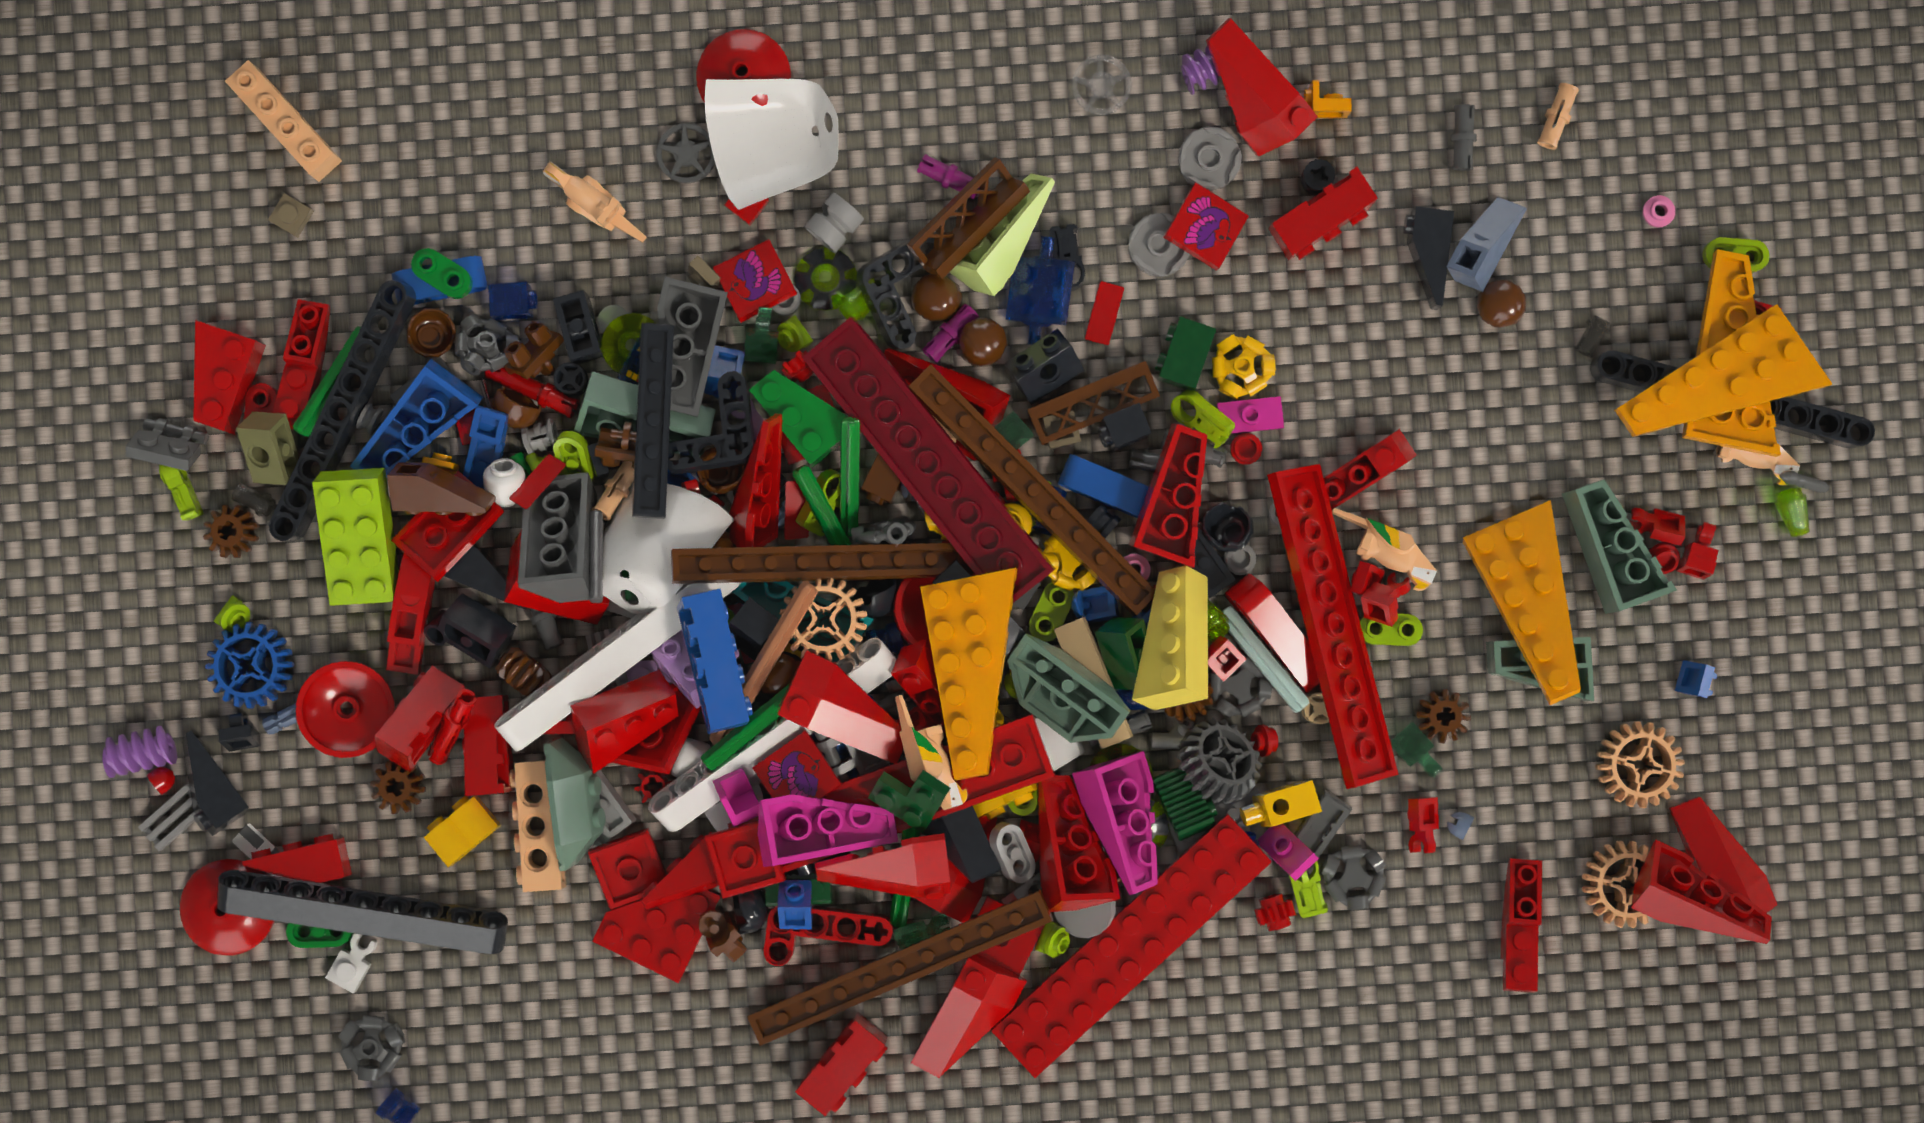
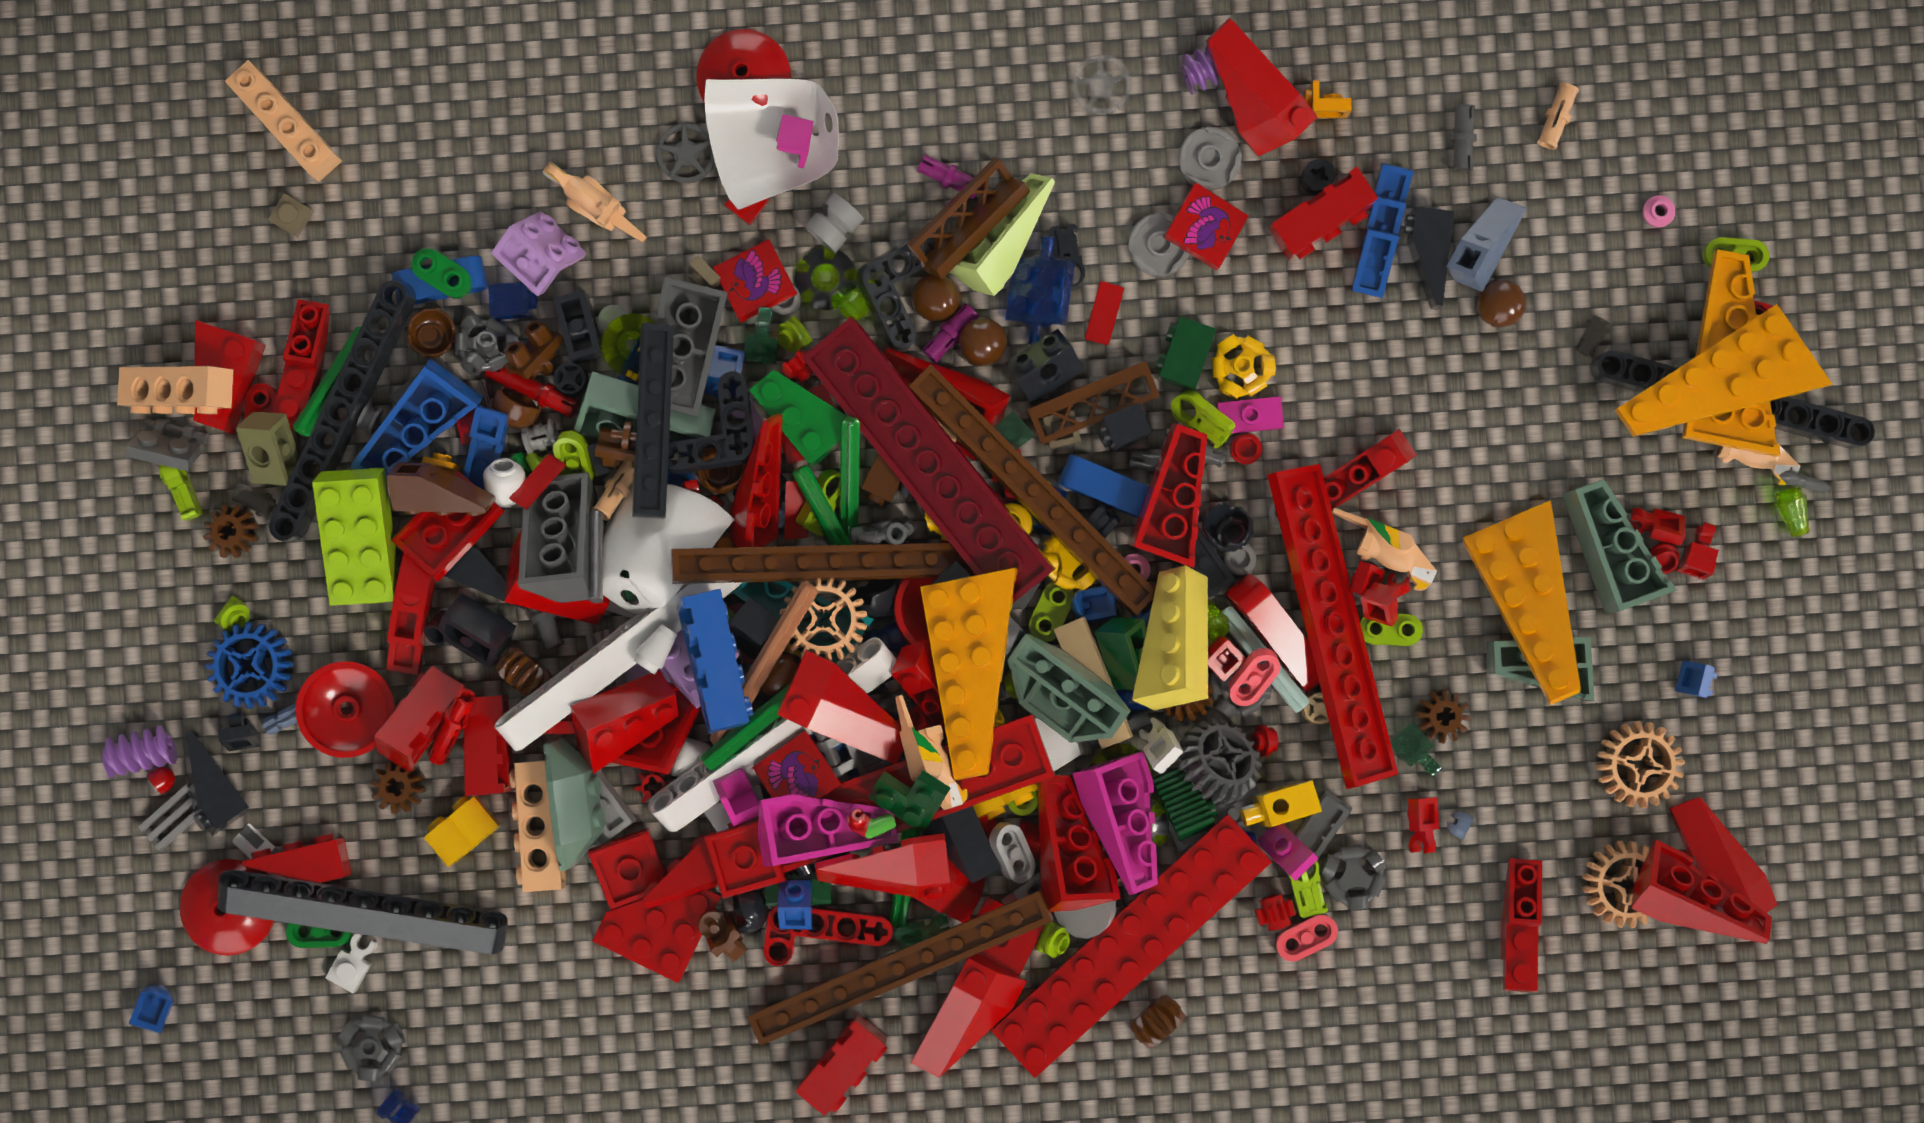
none -> light nougat brick [117,366,233,414]
none -> blue plate [129,985,174,1035]
none -> lavender bracket [491,212,587,297]
none -> white cone [633,624,678,674]
none -> dark pink panel [776,114,814,168]
none -> arm [847,809,896,839]
none -> reddish brown gear [1130,995,1185,1048]
none -> white plate [1139,717,1183,774]
none -> coral plate [1228,648,1281,706]
none -> coral plate [1275,914,1338,962]
none -> blue slope [1351,163,1414,298]

